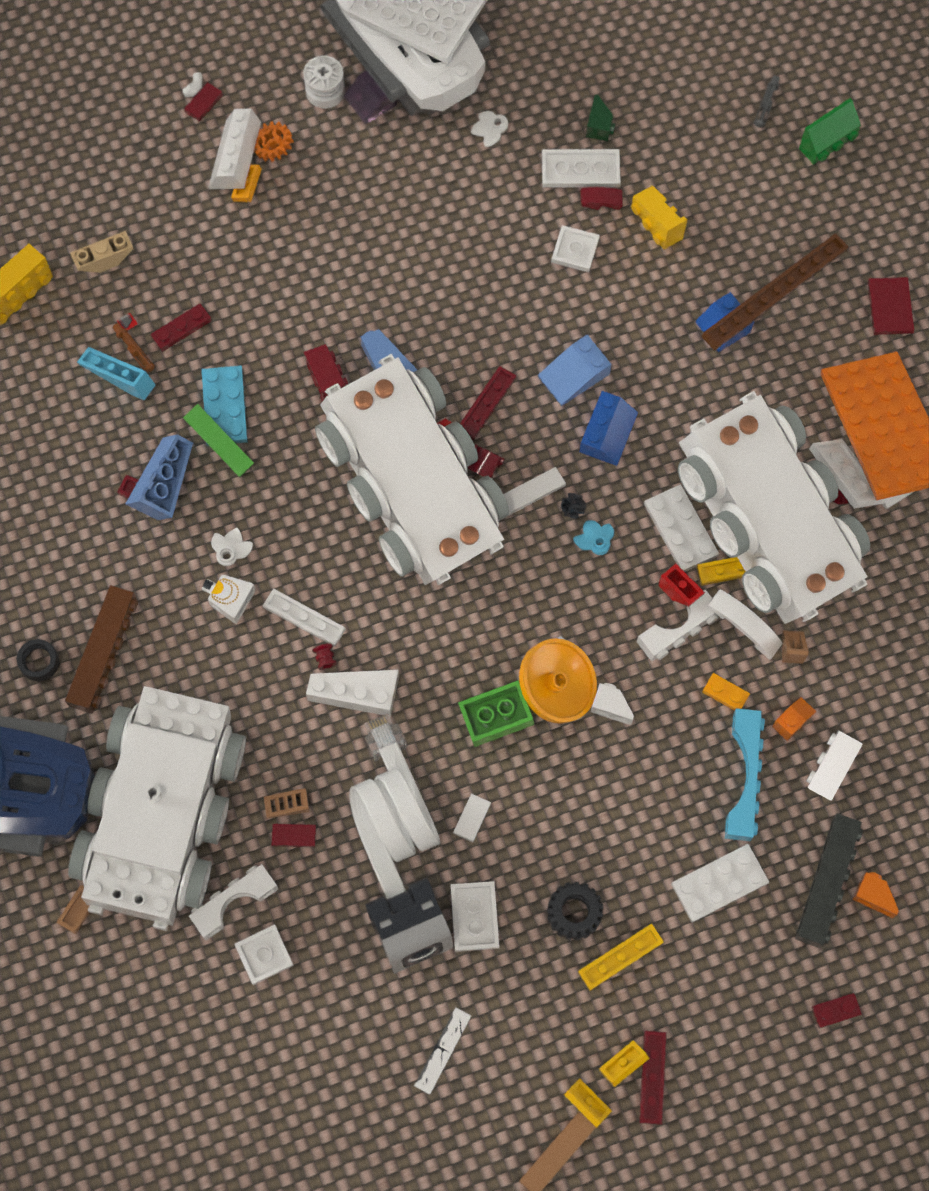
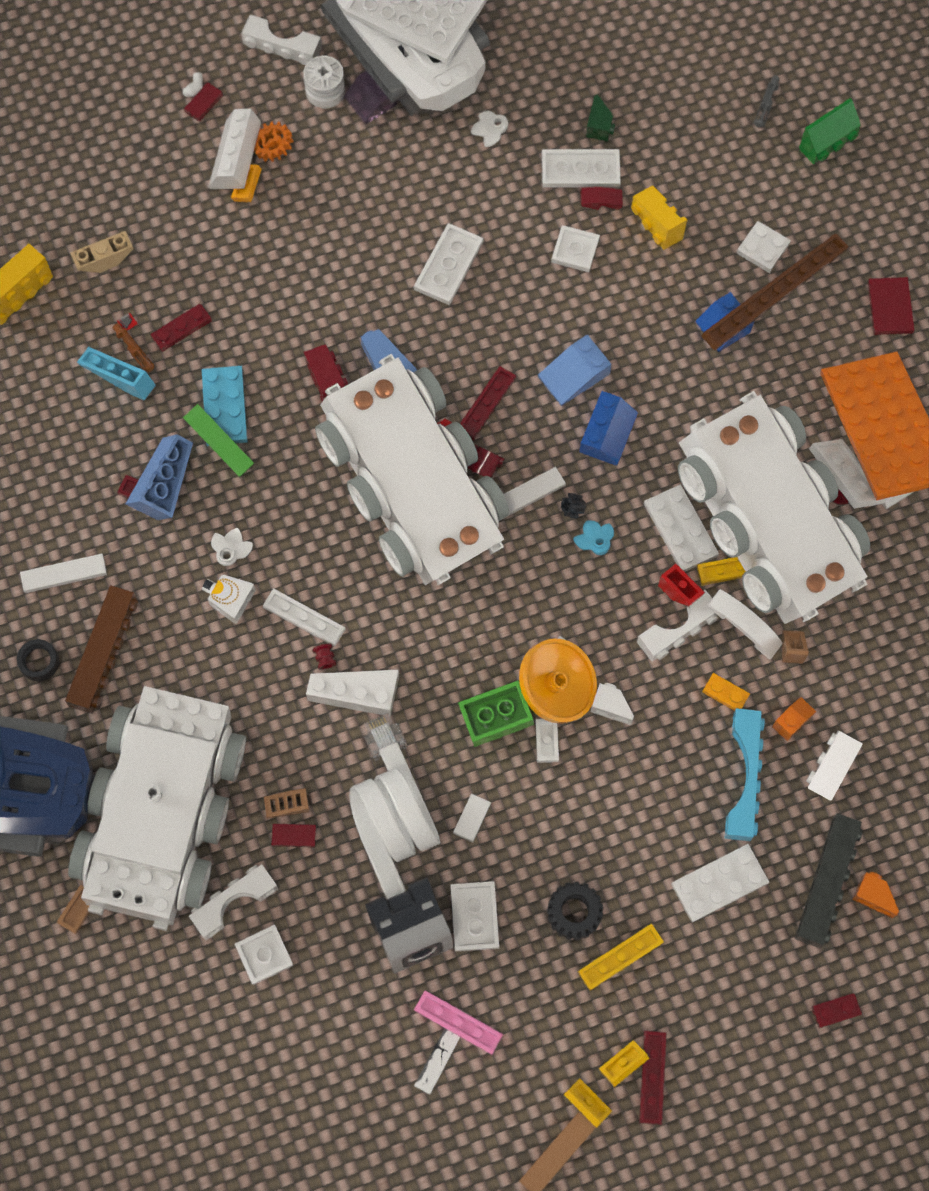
none -> white tile [20,554,107,593]
none -> white arch [242,15,322,65]
none -> white plate [414,223,483,305]
none -> bright pink tile [414,990,503,1055]
none -> white plate [535,719,559,763]
none -> white plate [736,221,791,273]

